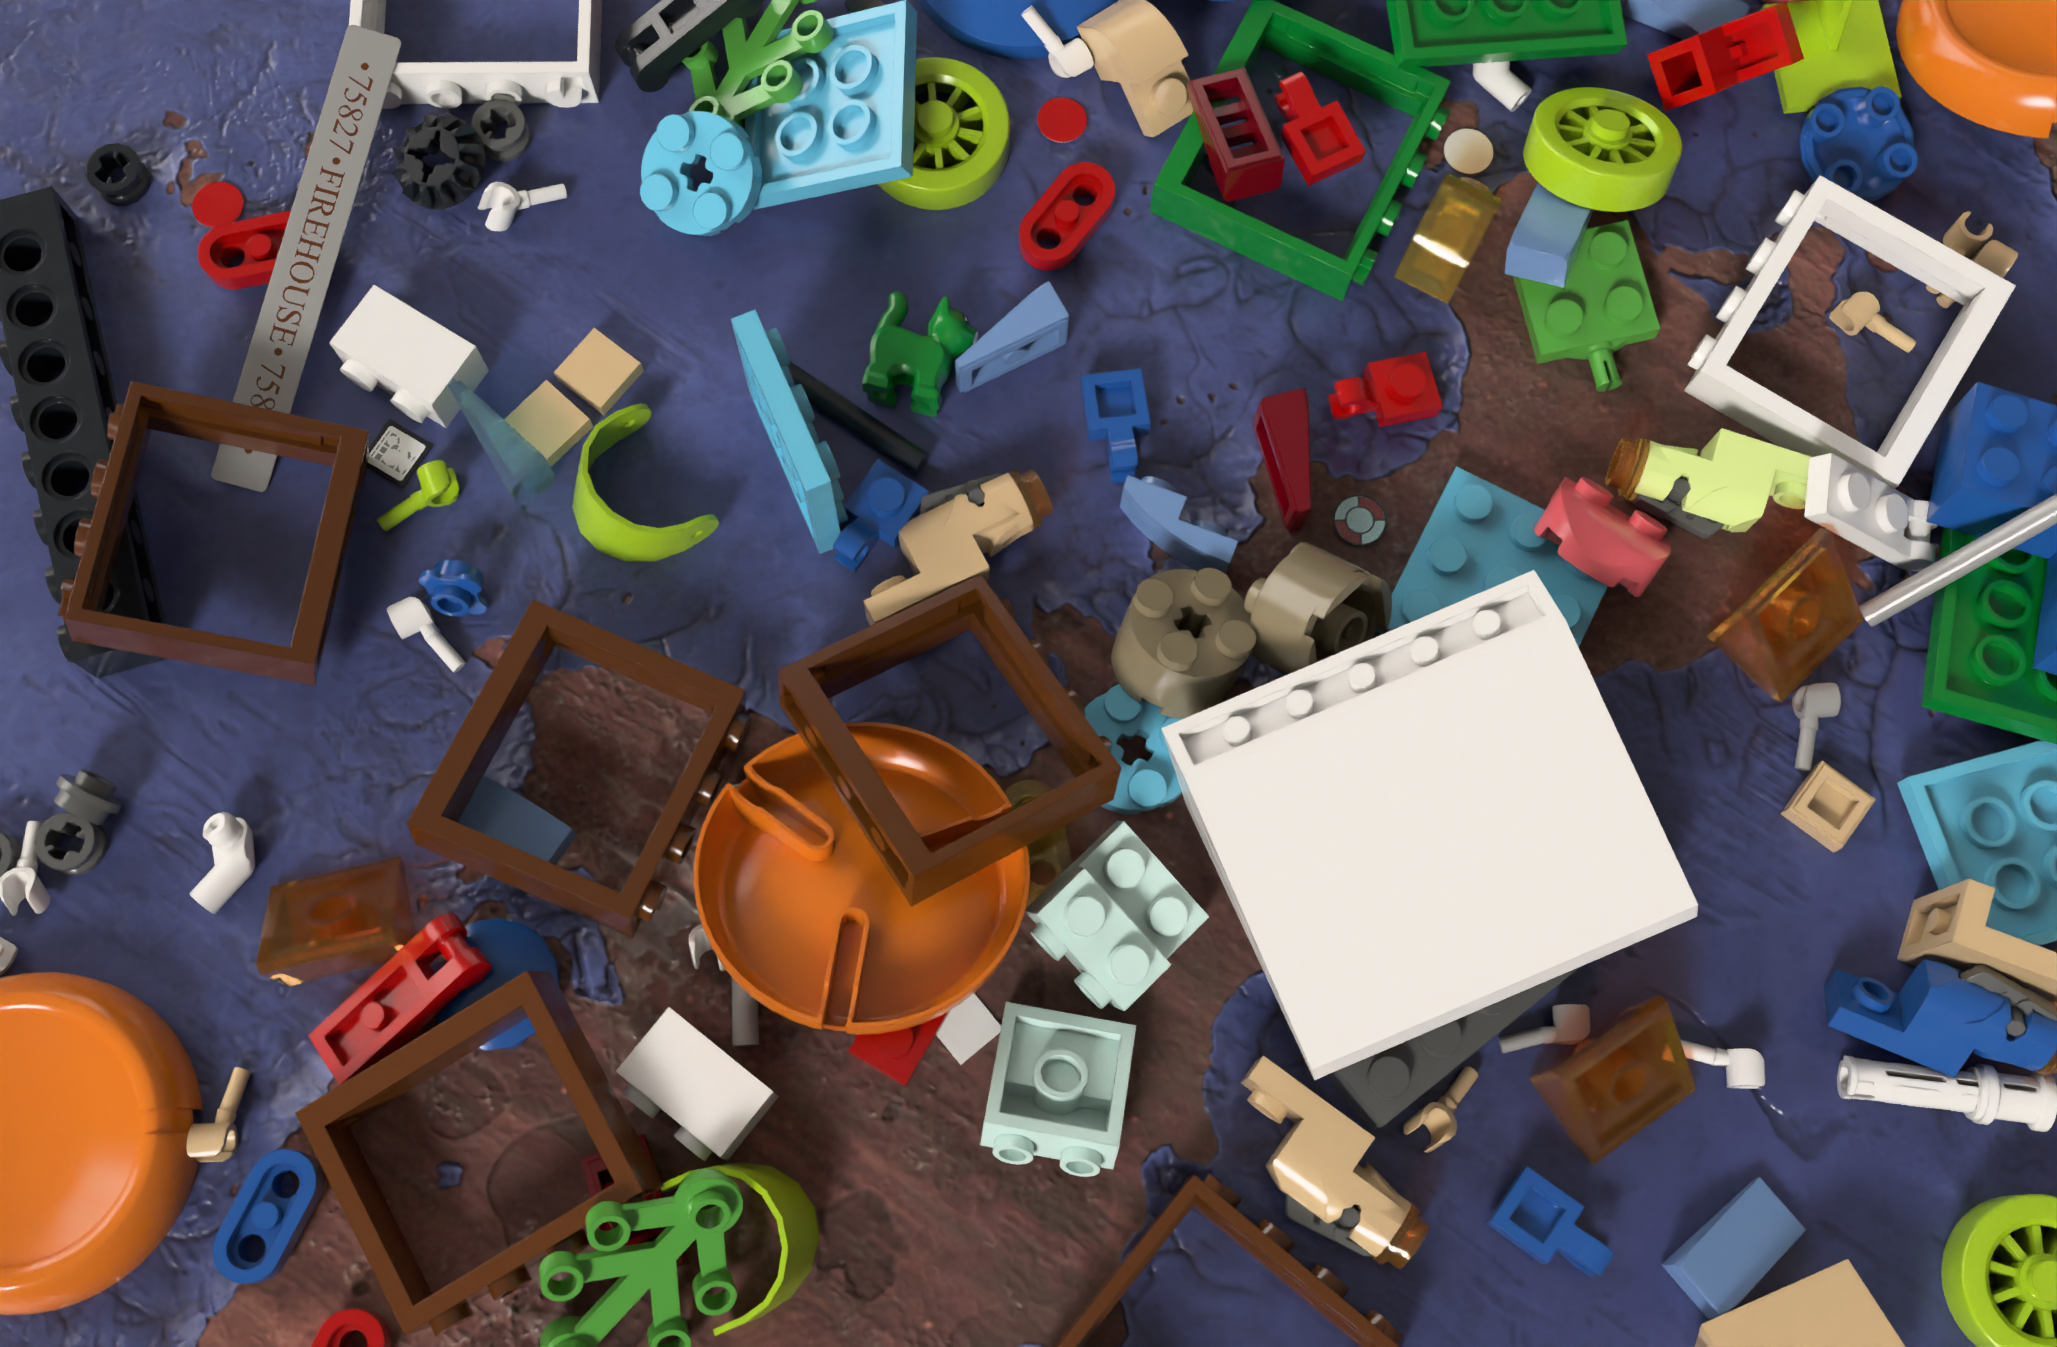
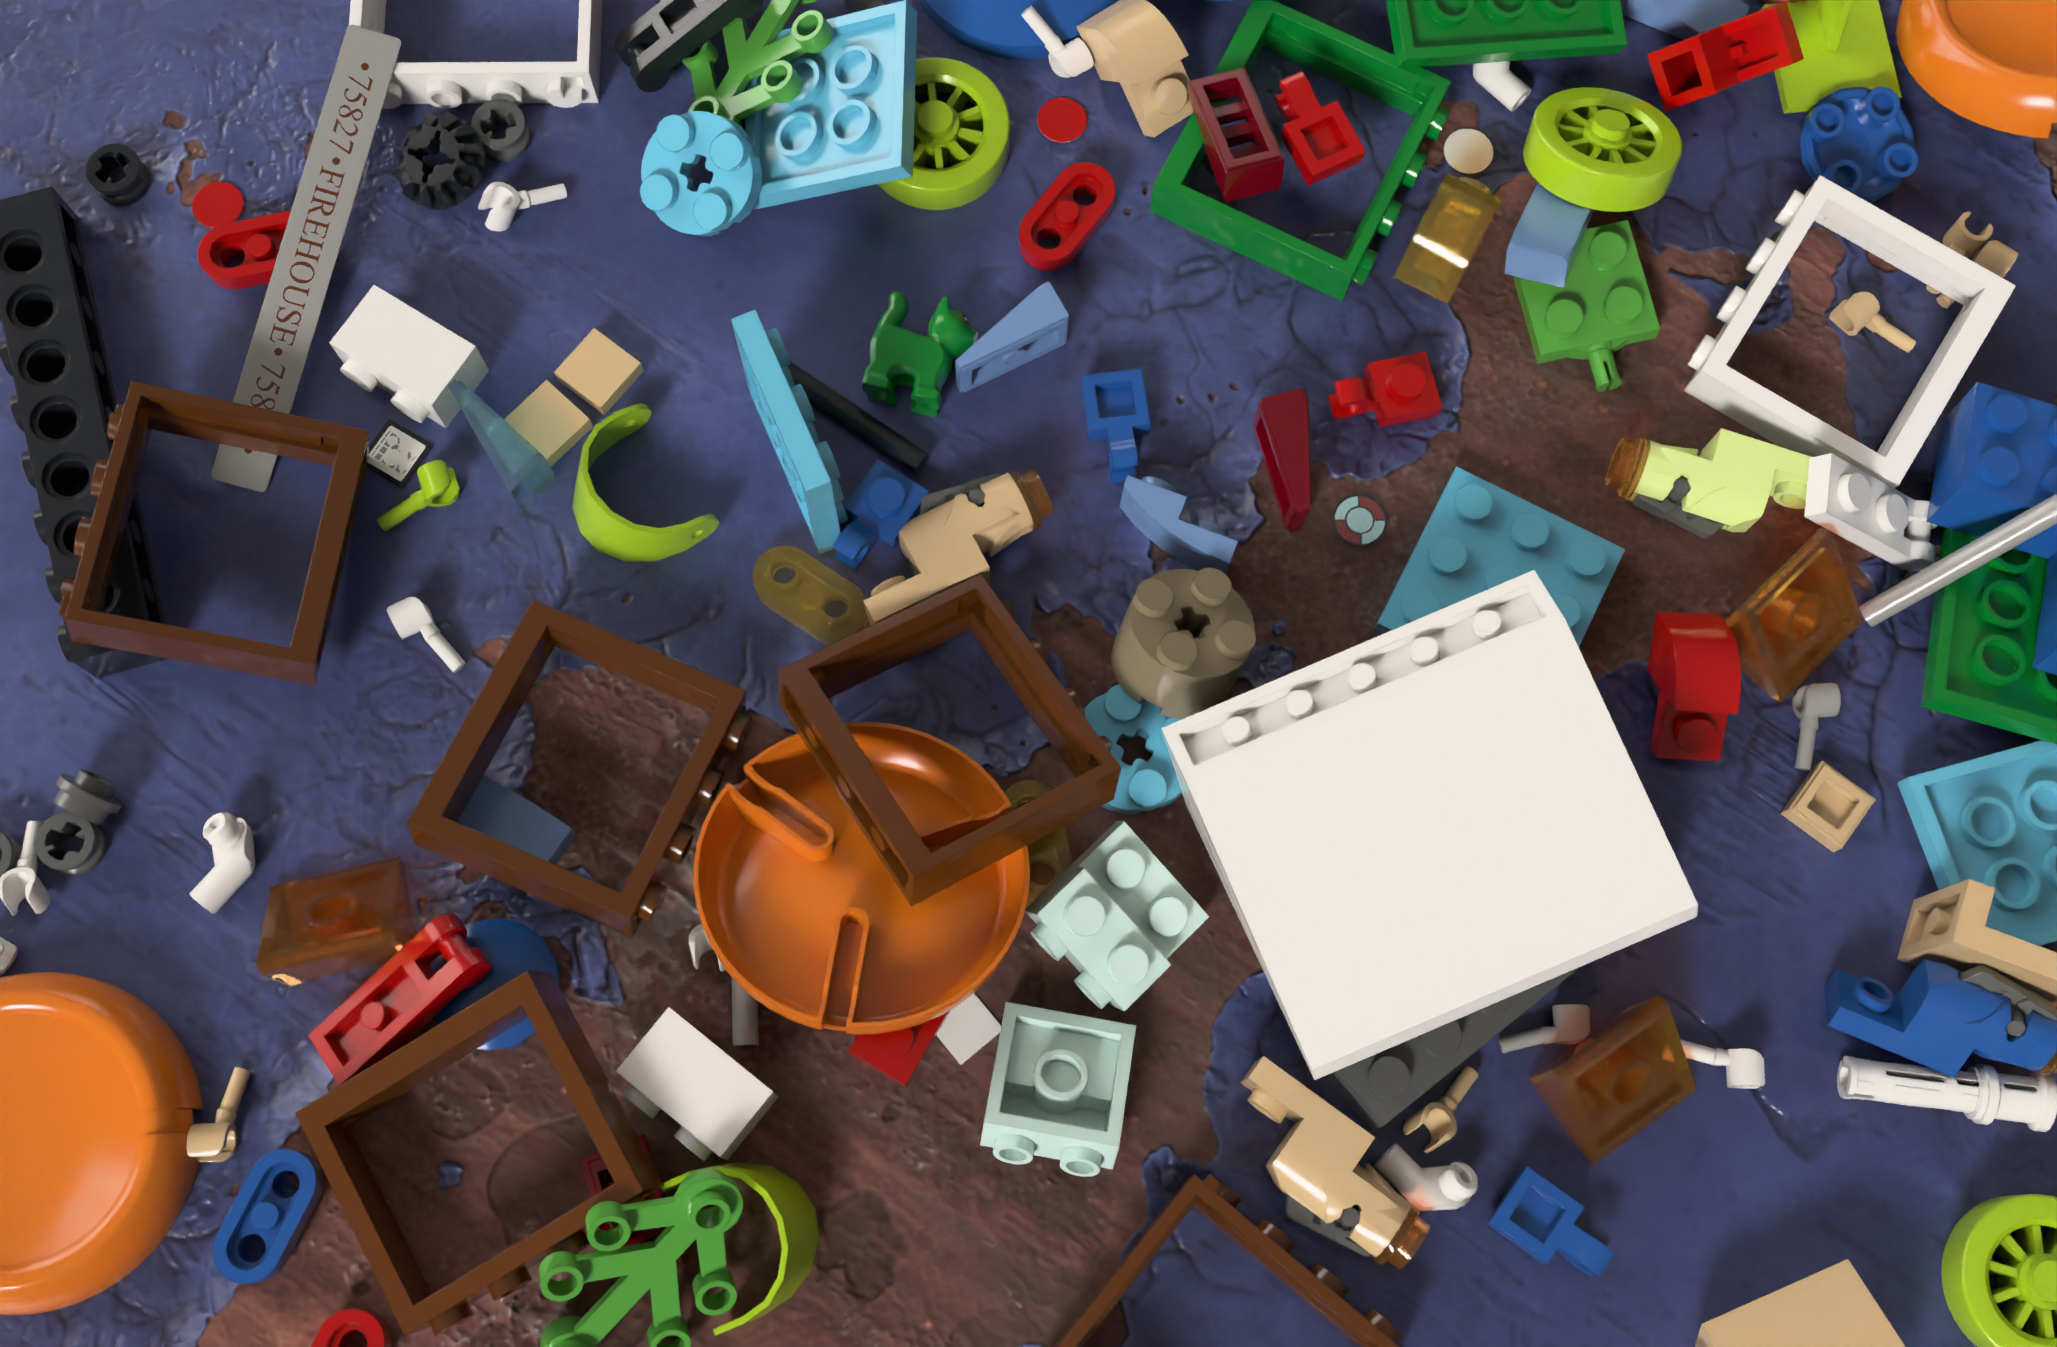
blue plate [419,560,488,616] -> none
dark tan brick [1244,542,1392,675] -> none
coral slope [1533,477,1672,597] -> none
medium blue slope [1661,1177,1806,1319] -> none
none -> clear yellow plate [753,545,868,645]
none -> white arm [1373,1143,1478,1211]
none -> red brick [1647,612,1741,761]

